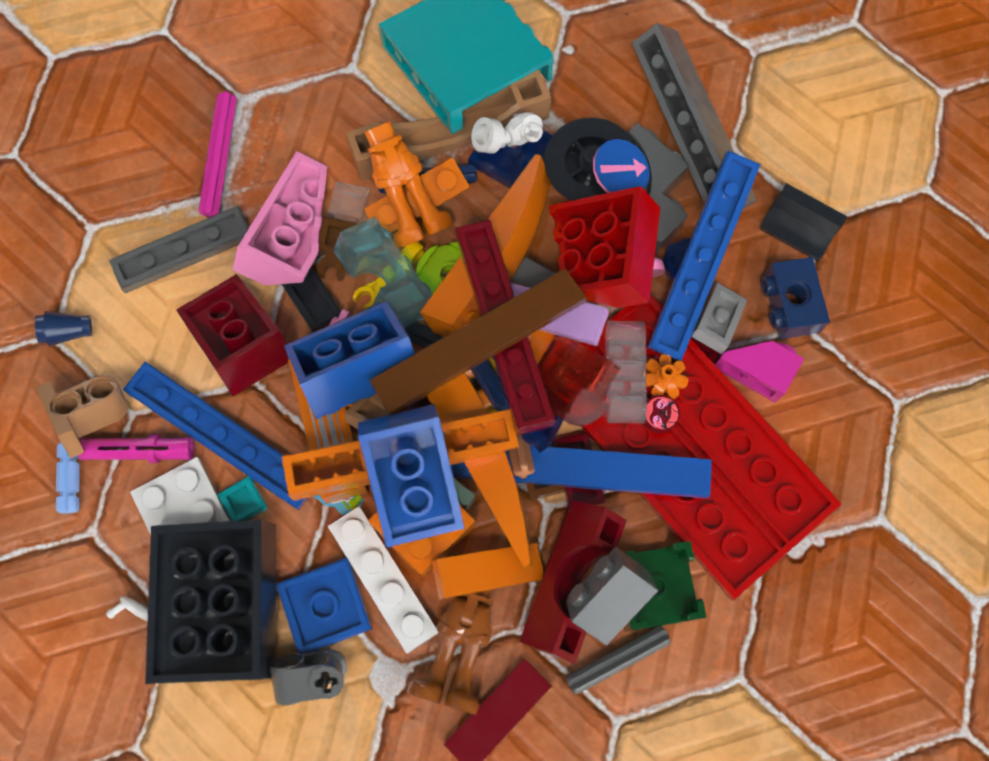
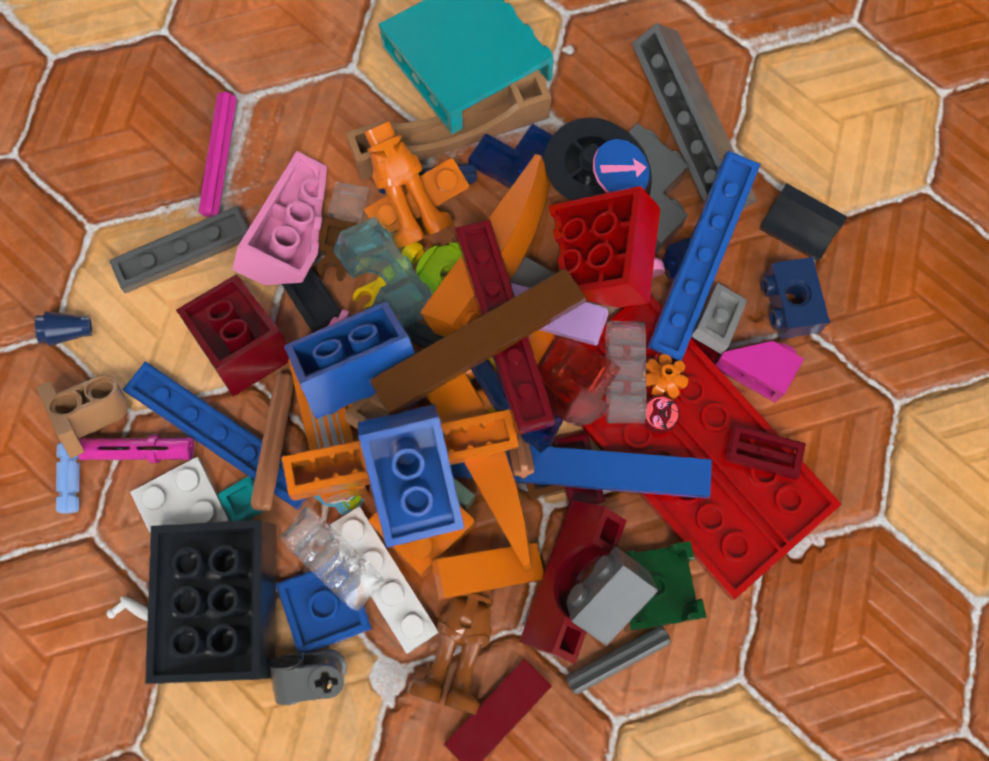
white arm [471,112,543,154] -> none
none -> nougat axle [250,373,294,511]
none -> clear beam [280,507,384,611]
none -> dark red tile [724,424,806,480]

